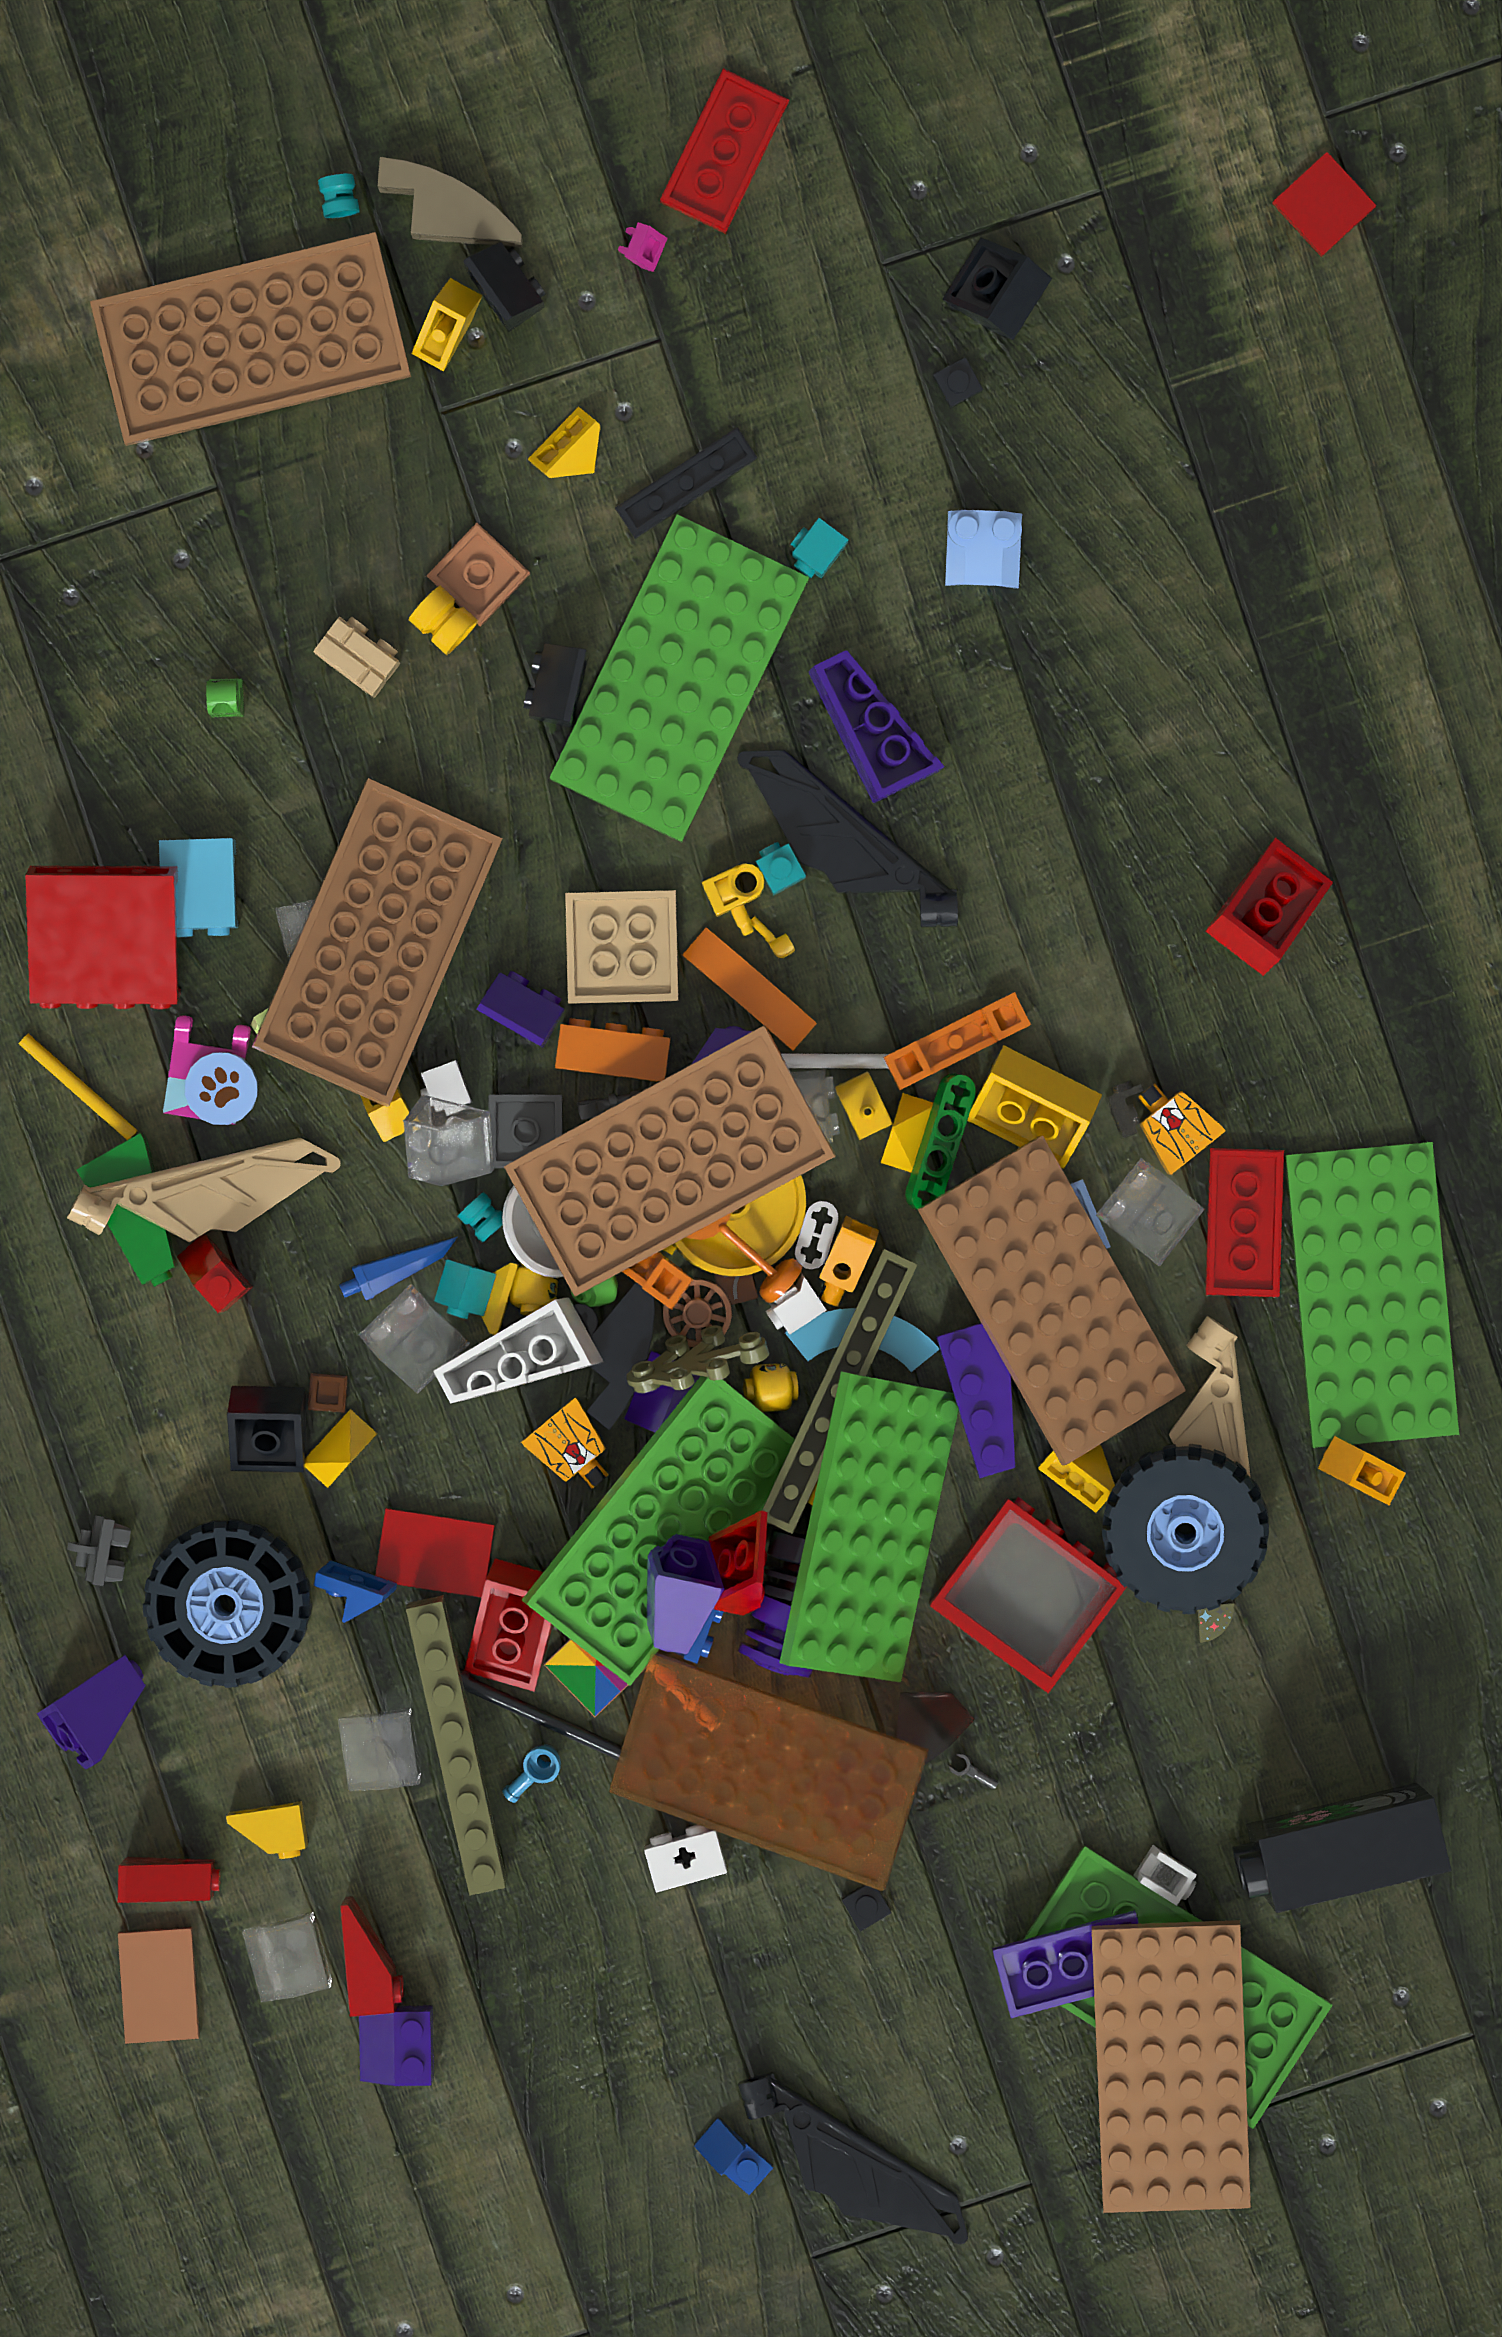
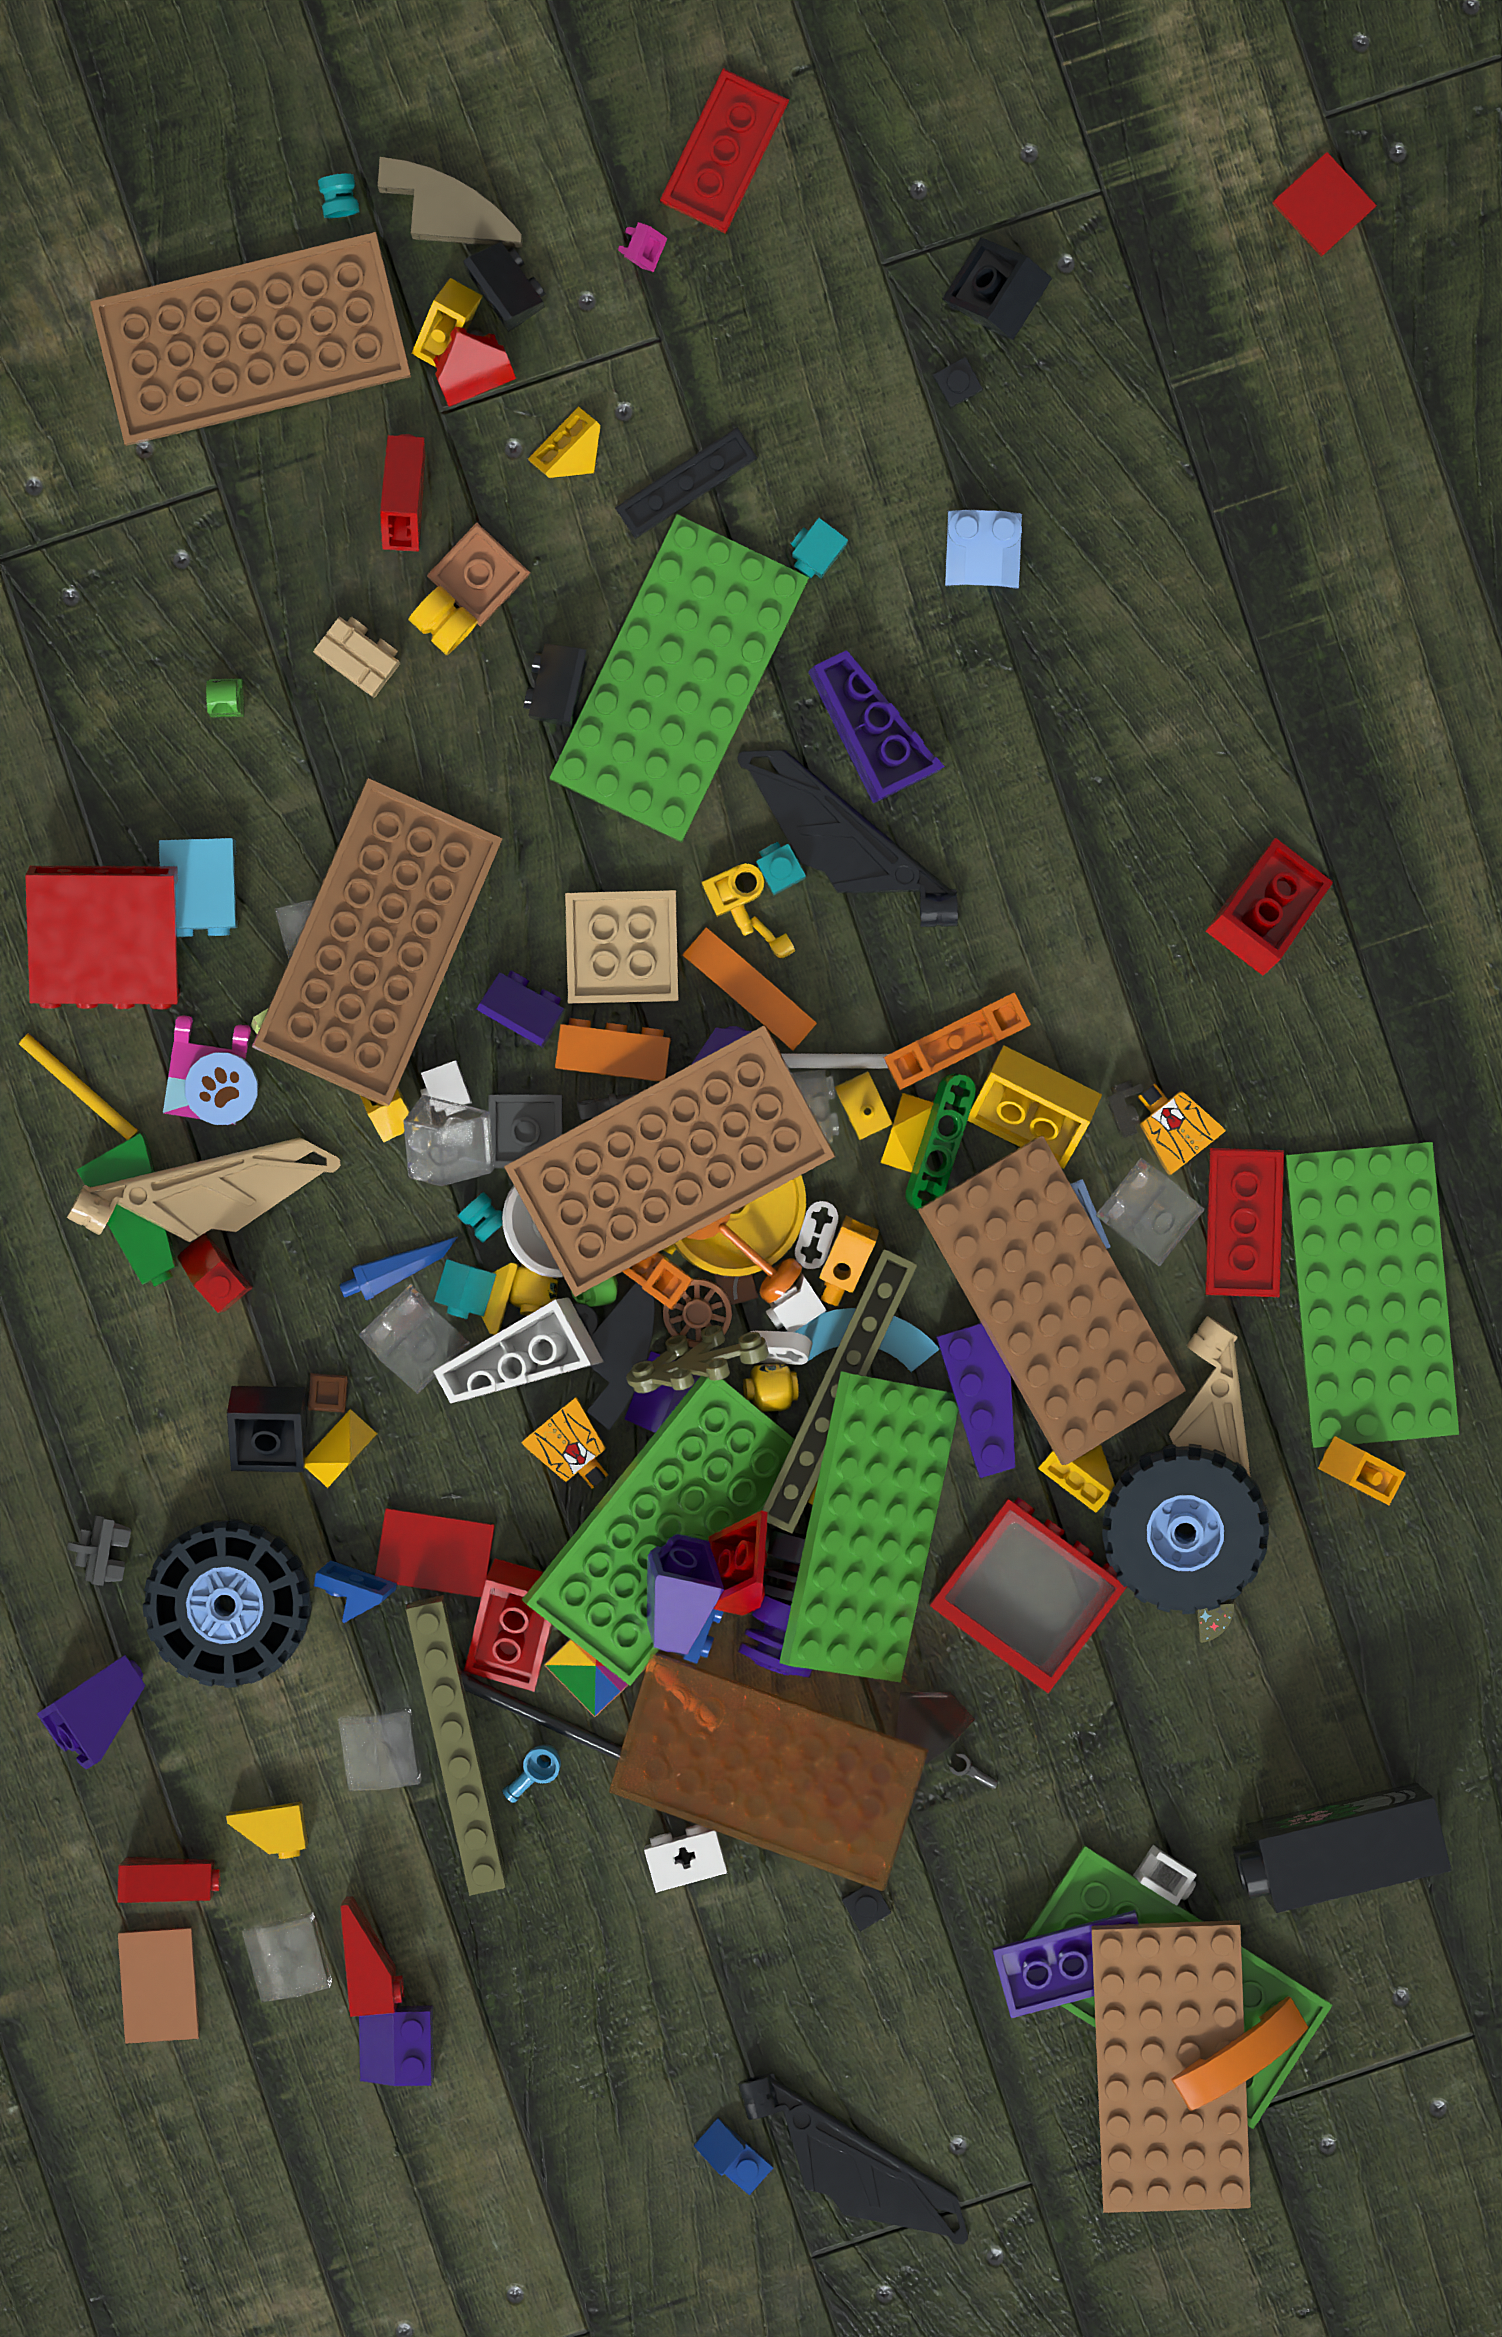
none -> red slope [380,434,425,552]
none -> slope [433,326,516,407]
none -> white beam [751,1331,812,1365]
none -> orange slope [1171,1996,1309,2111]

